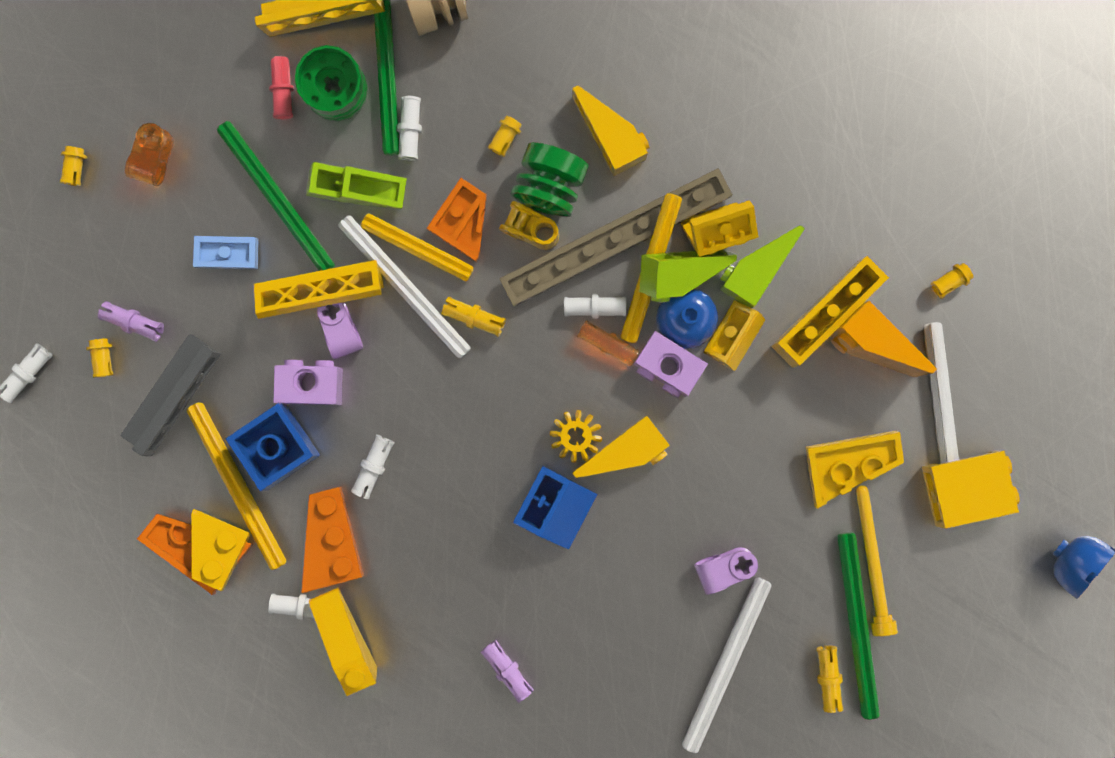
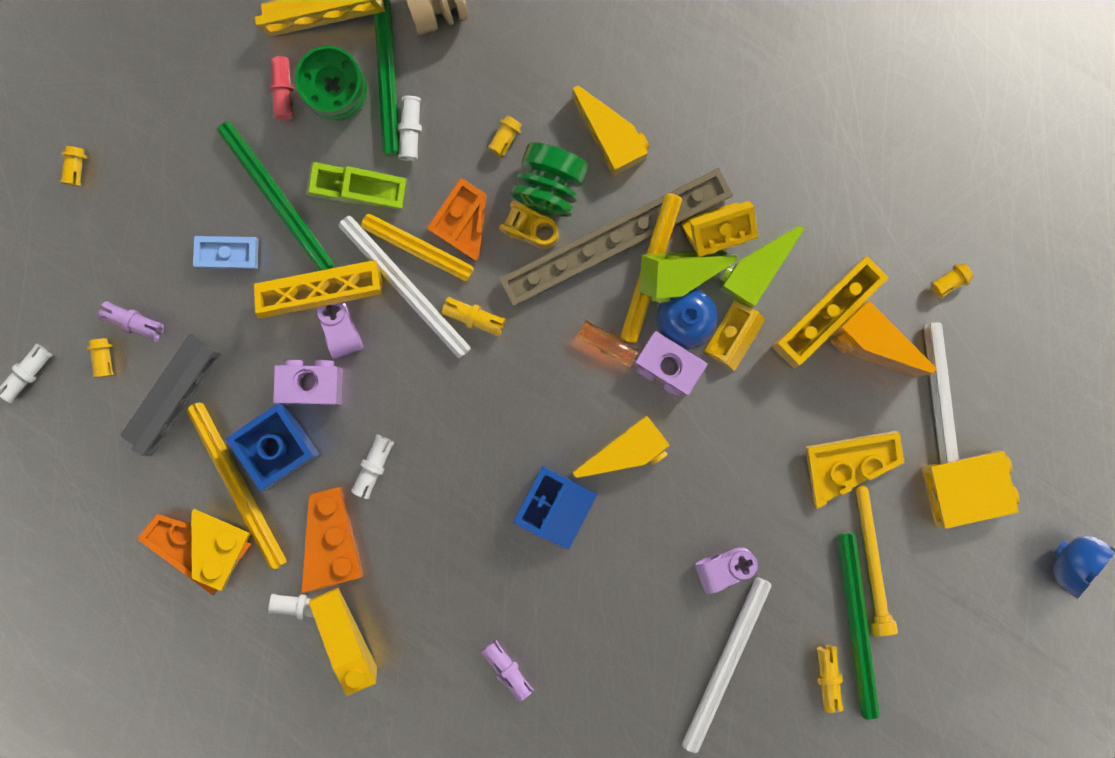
clear orange piece [125,123,174,187] -> none
yellow gear [550,410,602,463] -> none
white pin [564,294,626,319] -> none

